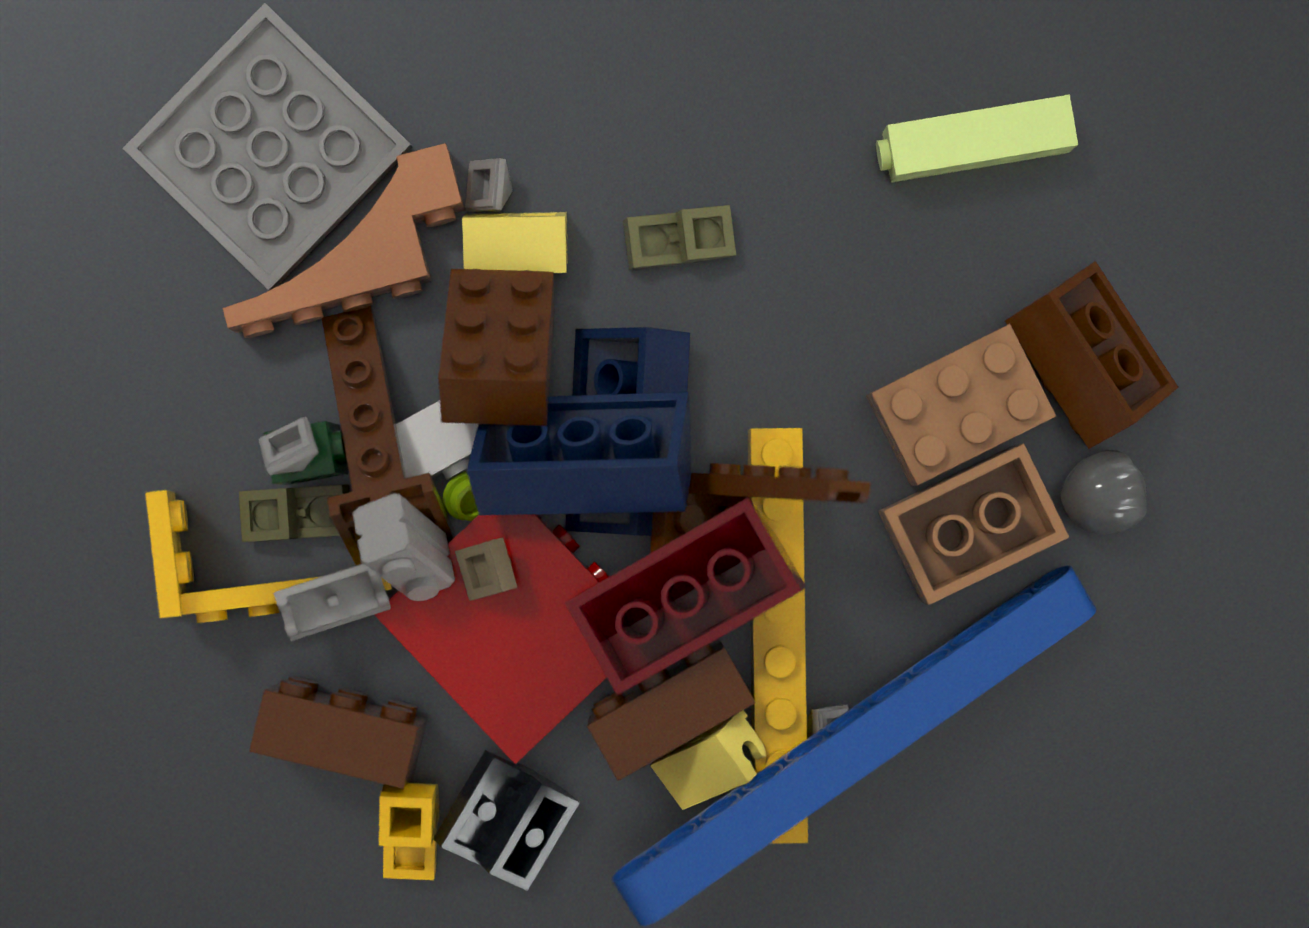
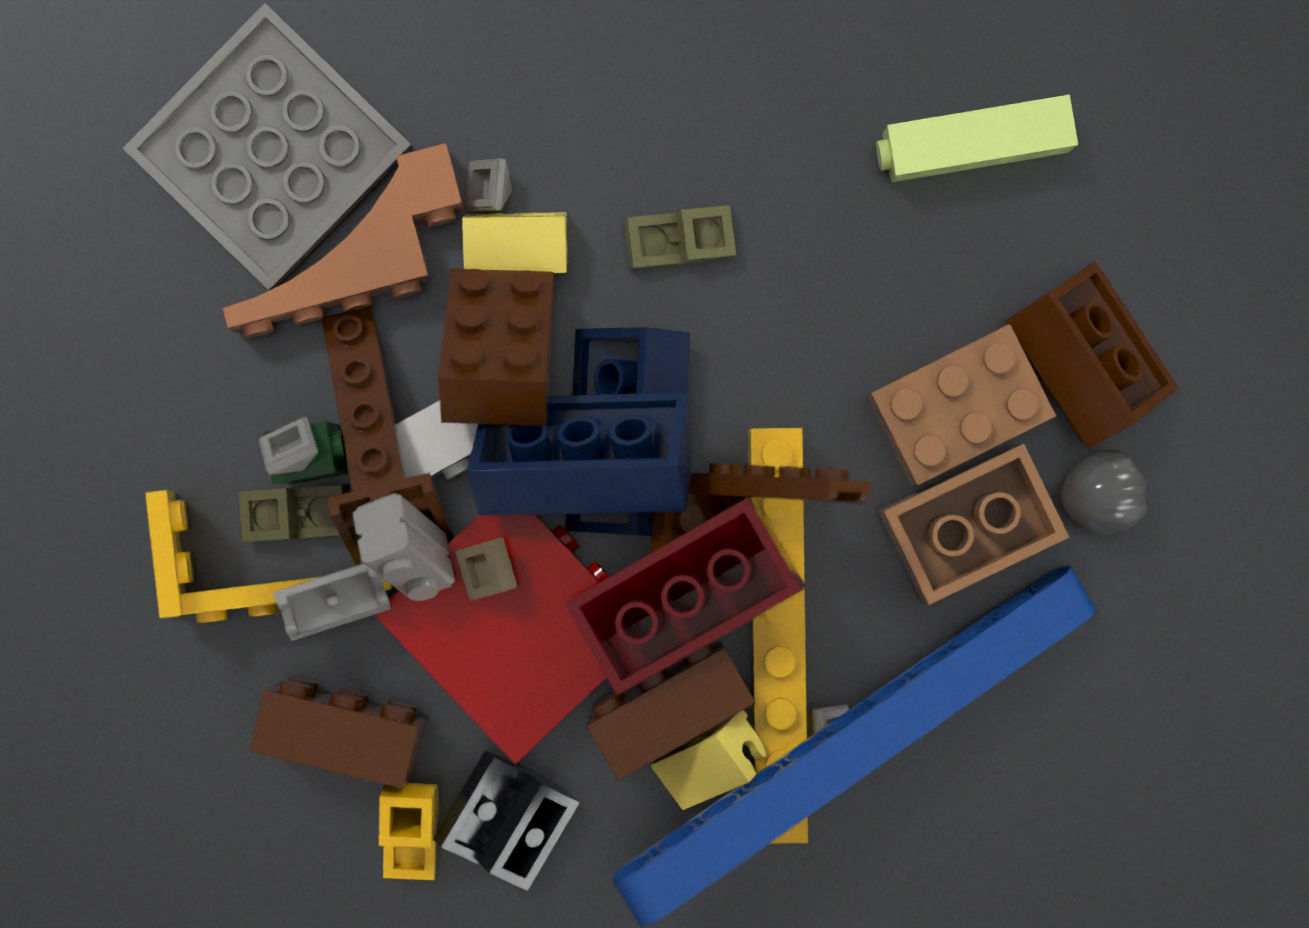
lime plate [442,471,479,521] -> none

